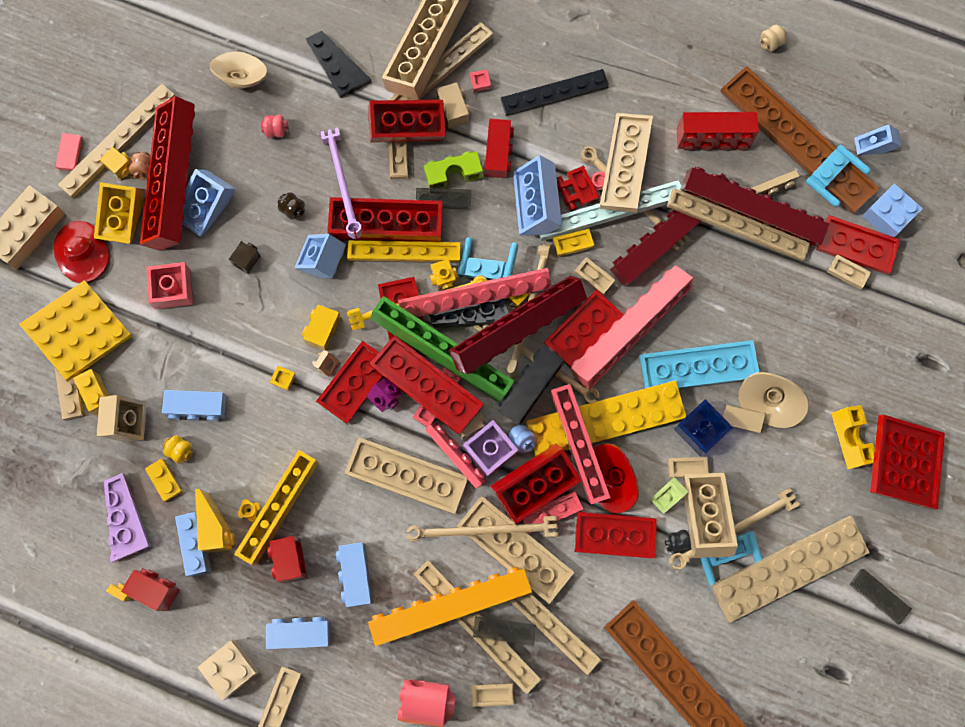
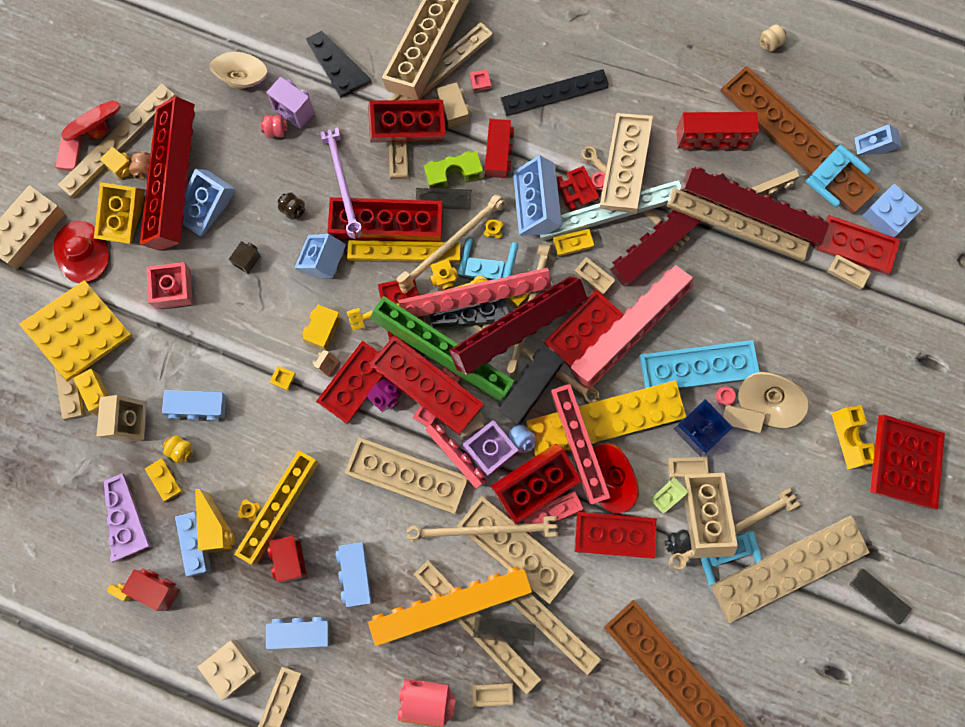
none -> hat [61,100,121,141]
none -> lavender brick [266,77,315,129]
none -> tan hinge [397,194,506,293]
none -> yellow plate [484,219,503,239]
none -> coral tile [715,386,736,406]

